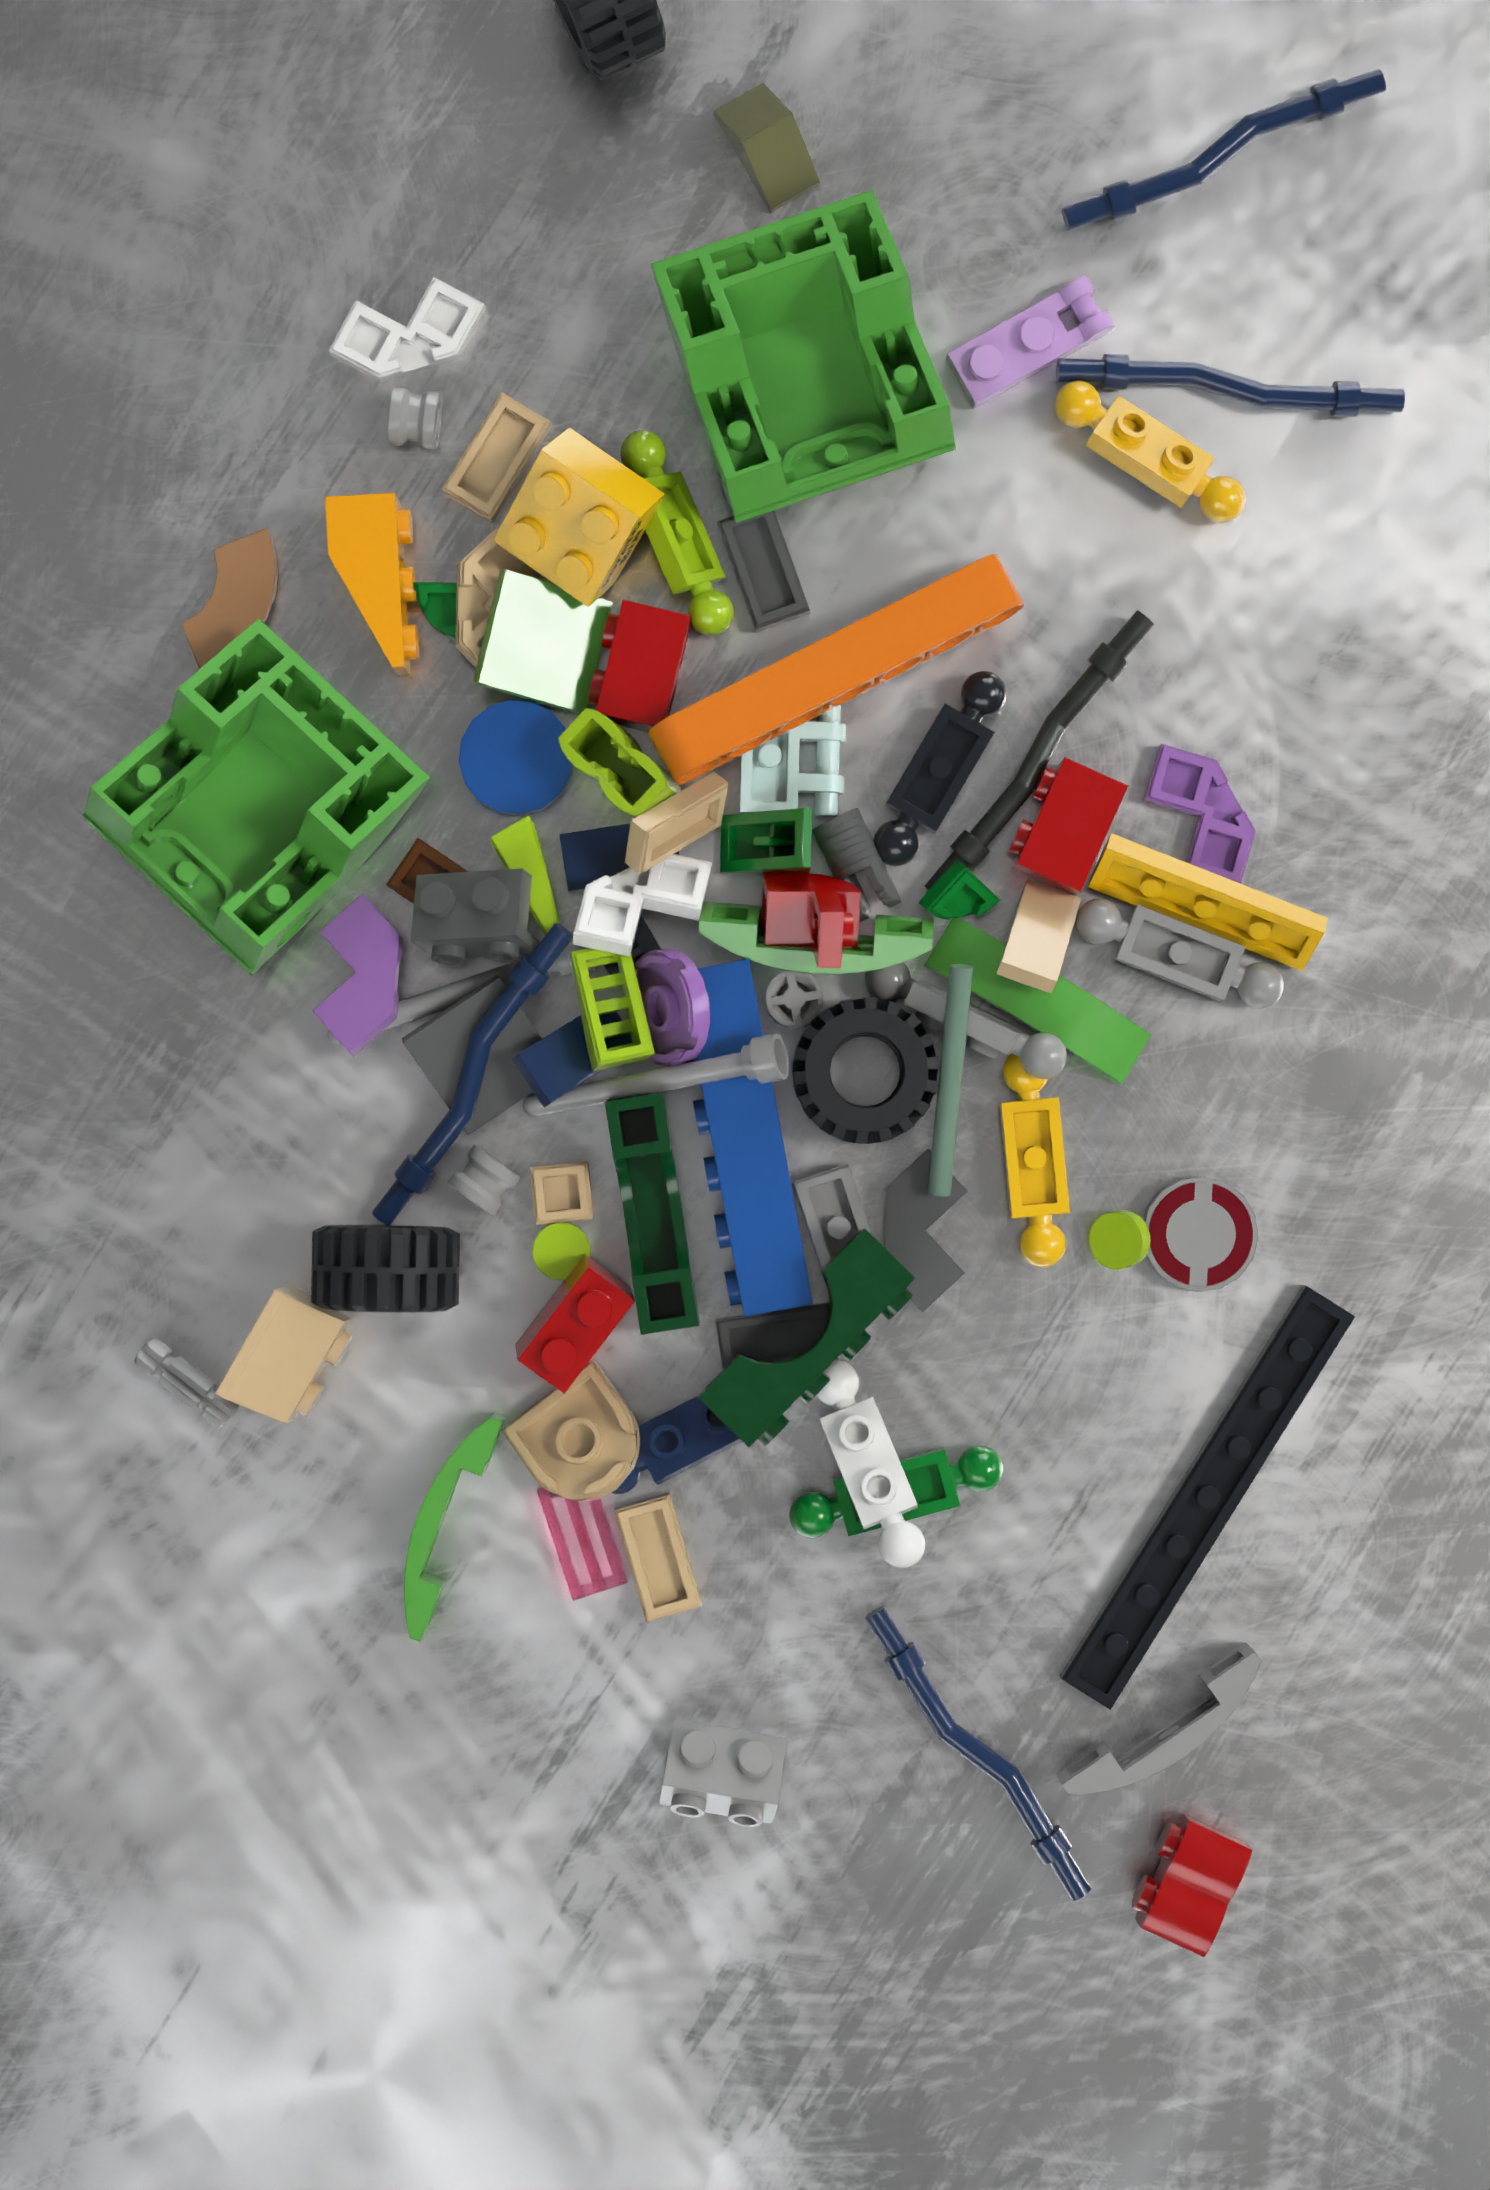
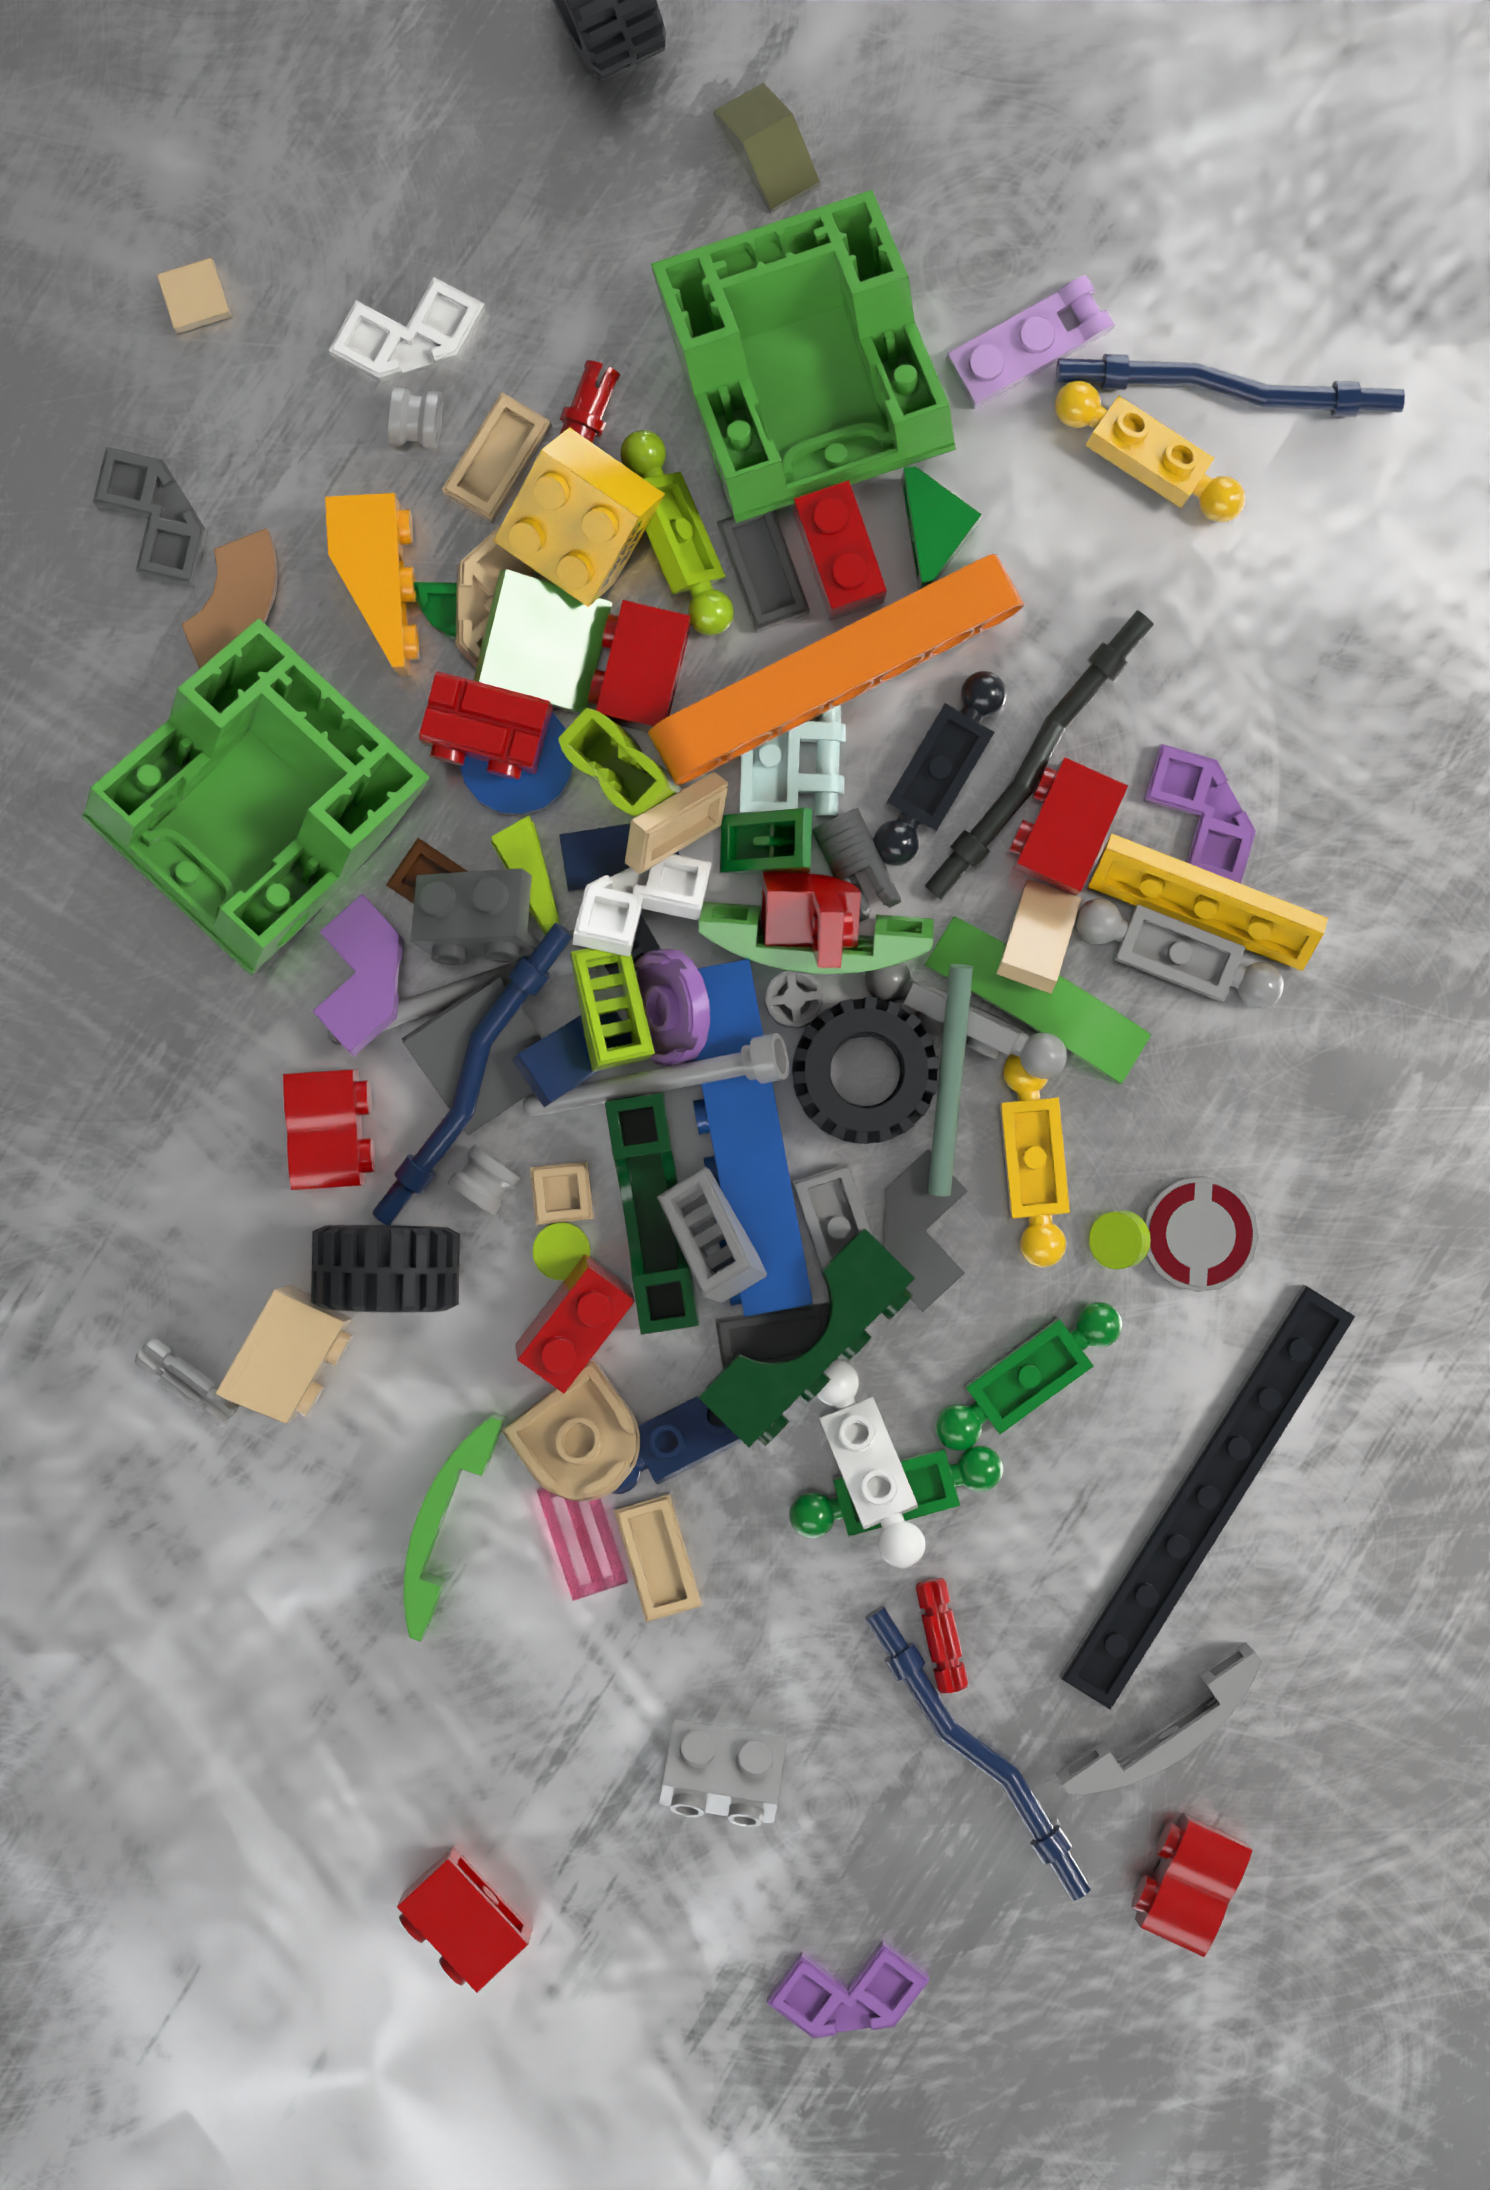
green tile [918,860,1000,920] -> none
dark blue bar [1061,69,1386,230] -> none
none -> dark grey tile [93,447,208,588]
none -> tan tile [157,257,232,334]
none -> red brick [283,1069,375,1190]
none -> red brick [397,1846,532,1993]
none -> red brick [419,671,553,780]
none -> red pin [559,360,621,443]
none -> light grey slope [657,1167,767,1303]
none -> medium lavender tile [767,1940,929,2038]
none -> red brick [793,480,887,621]
none -> green slope [901,466,982,590]
none -> red axle [915,1578,968,1693]
none -> green plate [935,1302,1122,1451]

